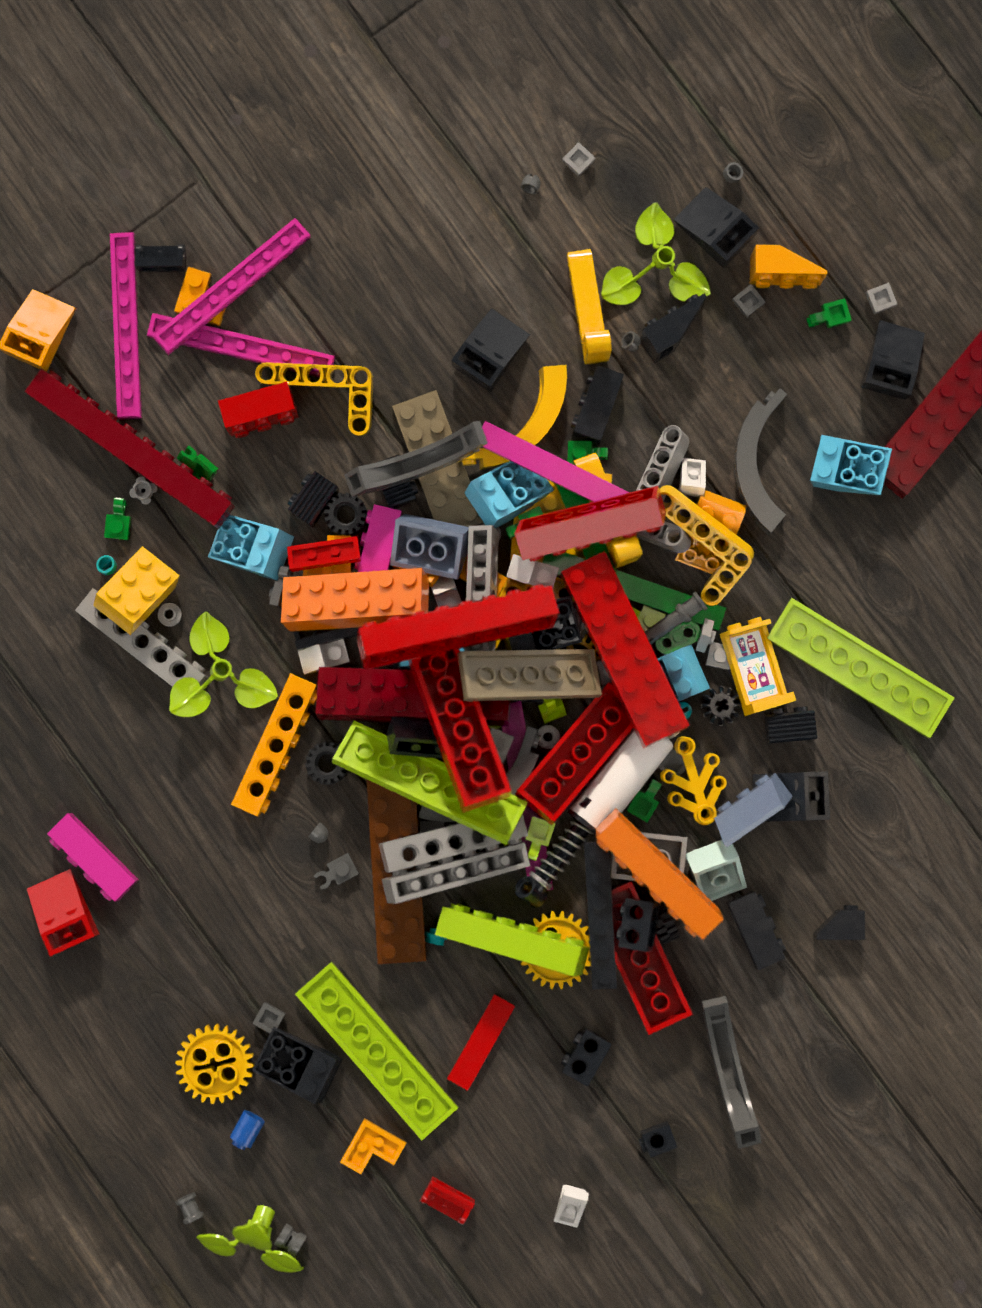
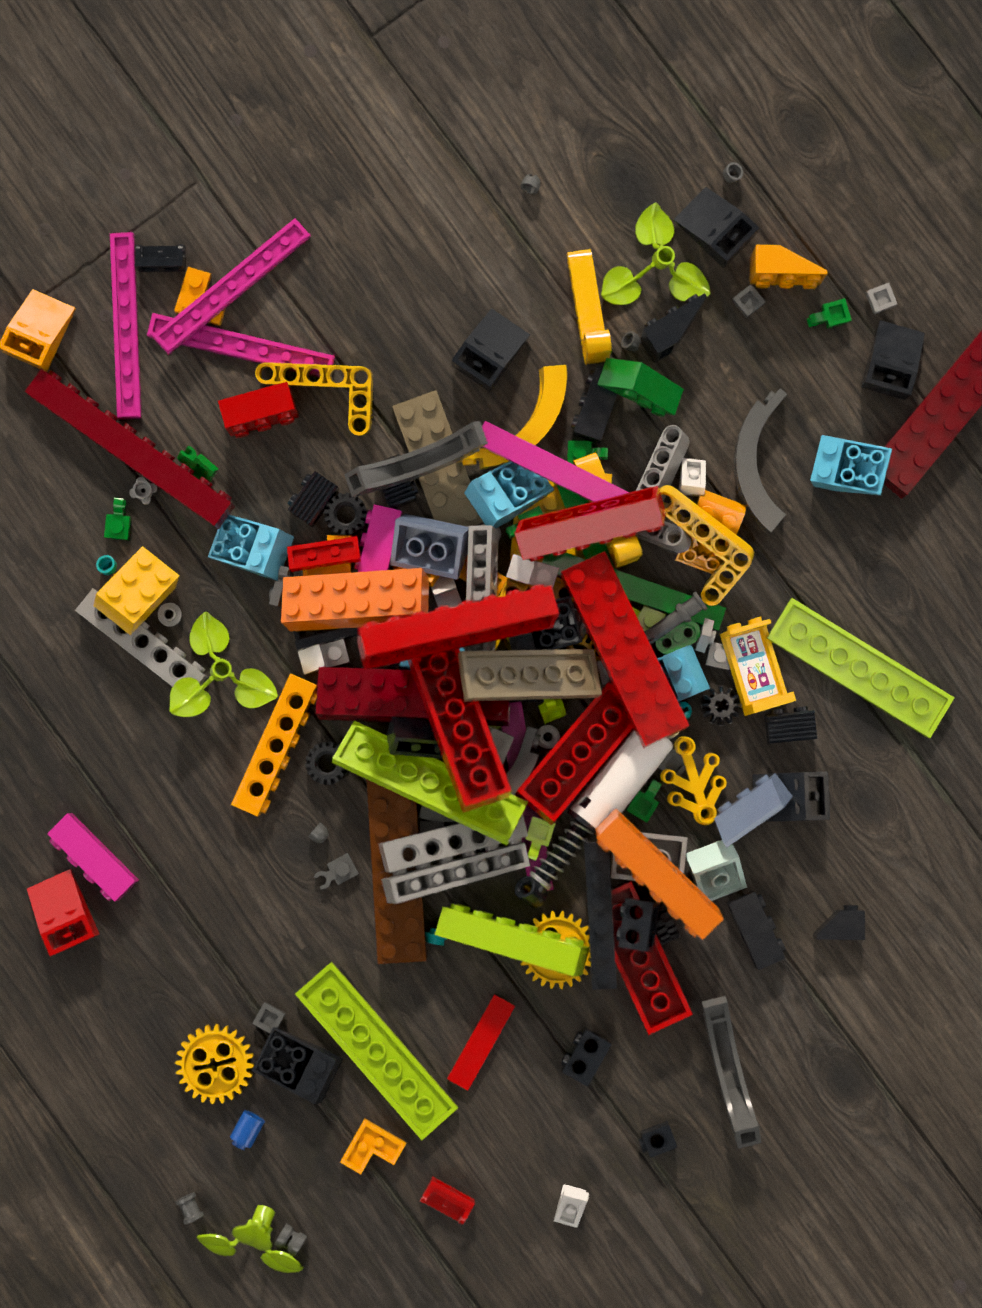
light grey plate [562,142,595,177] -> none
none -> green wedge [597,358,684,417]

